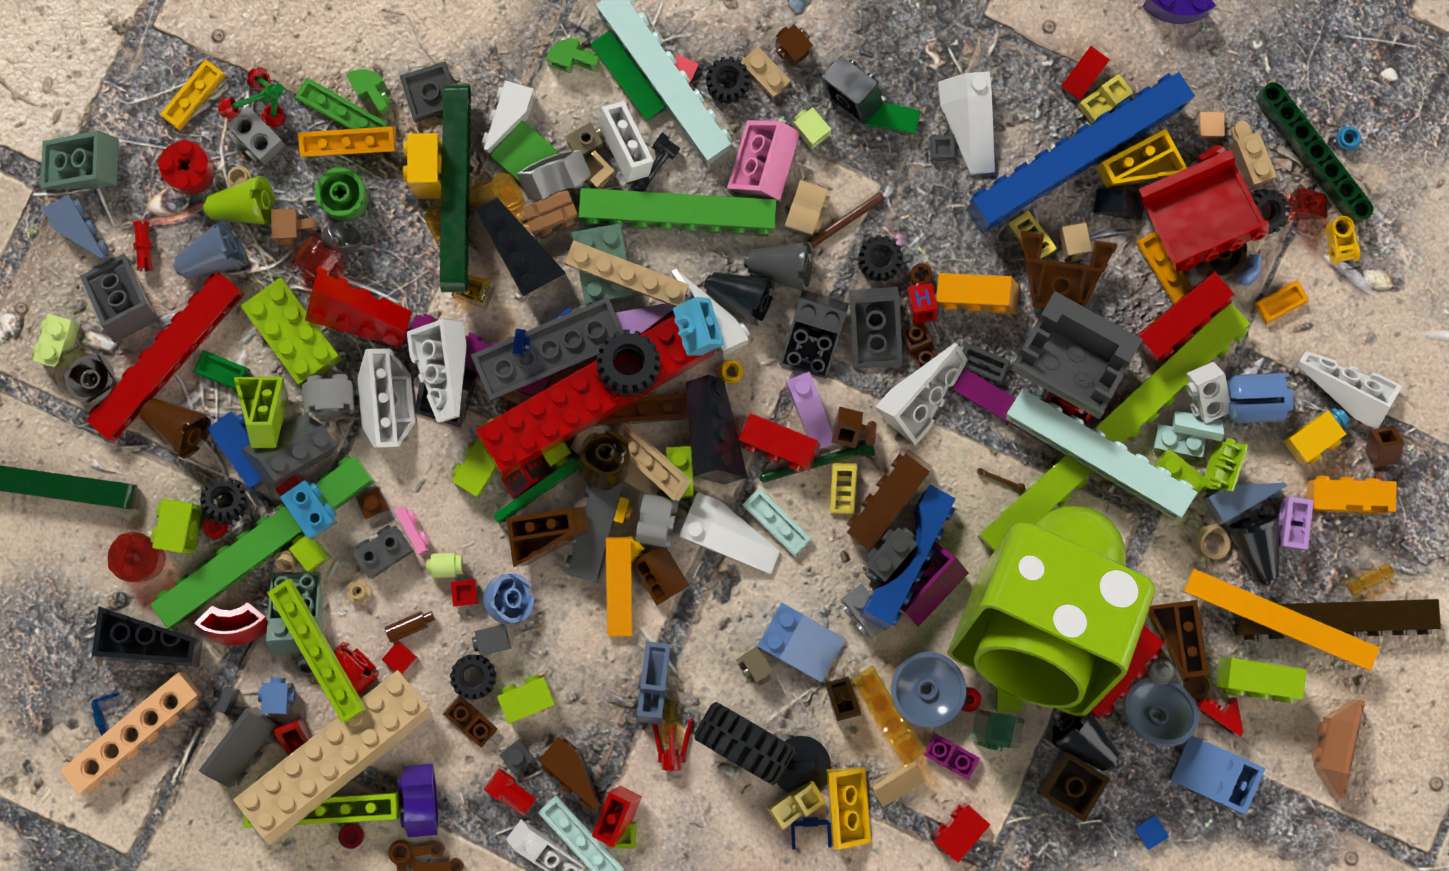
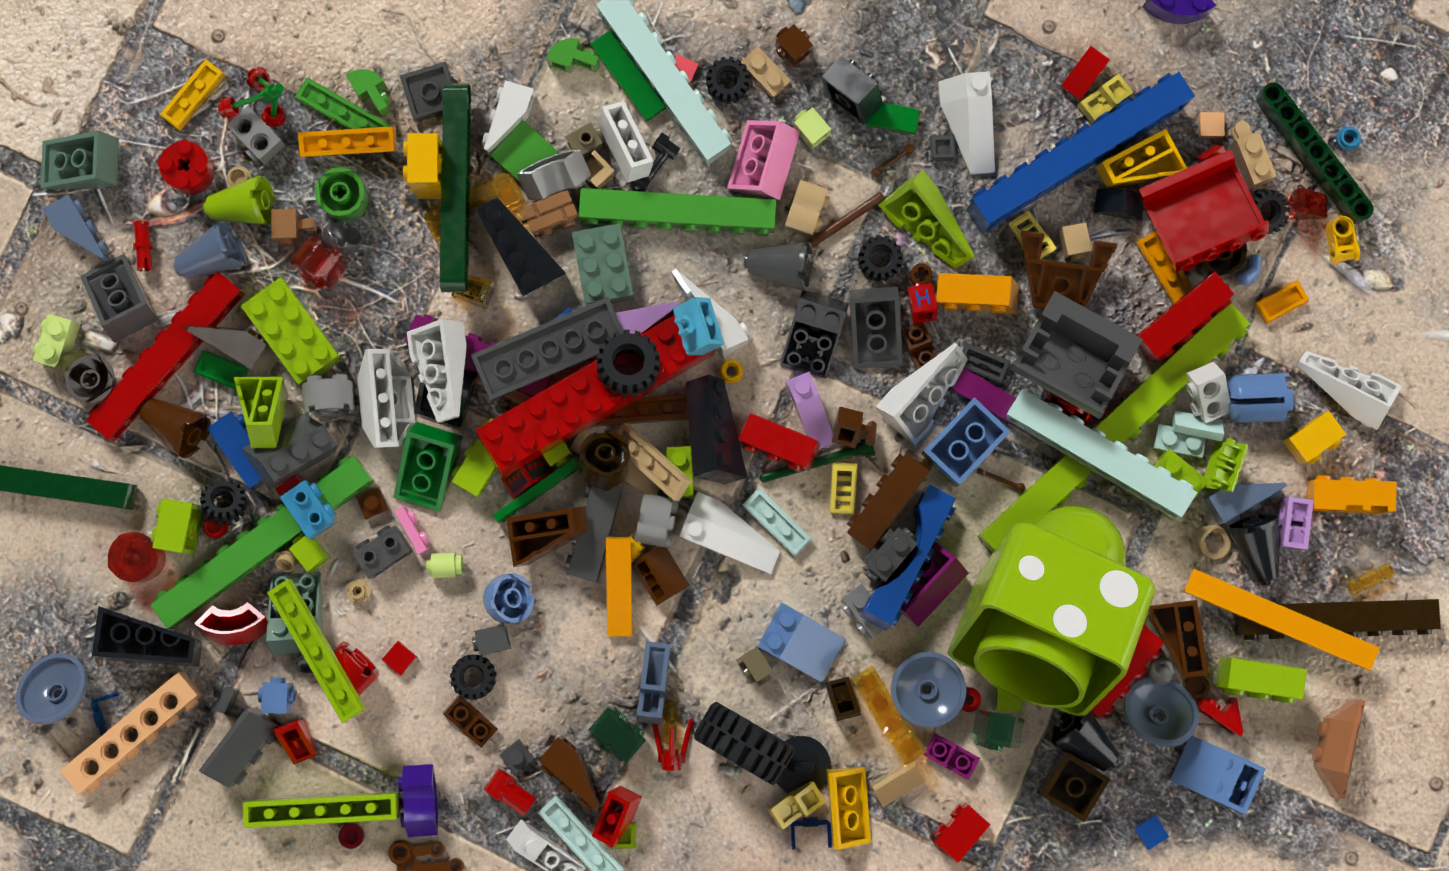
tan brick [233,670,432,845] -> none
red wedge [305,267,412,348] -> none
reddish brown cylinder [384,611,436,643] -> none
red plate [451,579,479,607] -> none
lime brick [497,674,556,724] -> none
clear blue plate [512,329,531,358] -> none
tan plate [564,240,689,307] -> none
yellow plate [613,497,634,525] -> none
black cone [704,272,775,326] -> none
dark azure plate [1330,408,1350,430] -> none
reddish brown brick [1365,426,1404,467] -> none
none -> sand blue dish [16,653,87,725]
none -> dark brown slope [183,324,267,369]
none -> green slope [393,422,463,512]
none -> clear green brick [588,707,646,764]
none -> reddish brown hinge [871,144,914,177]
none -> lime wedge [879,170,975,269]
none -> medium blue brick [921,397,1011,487]

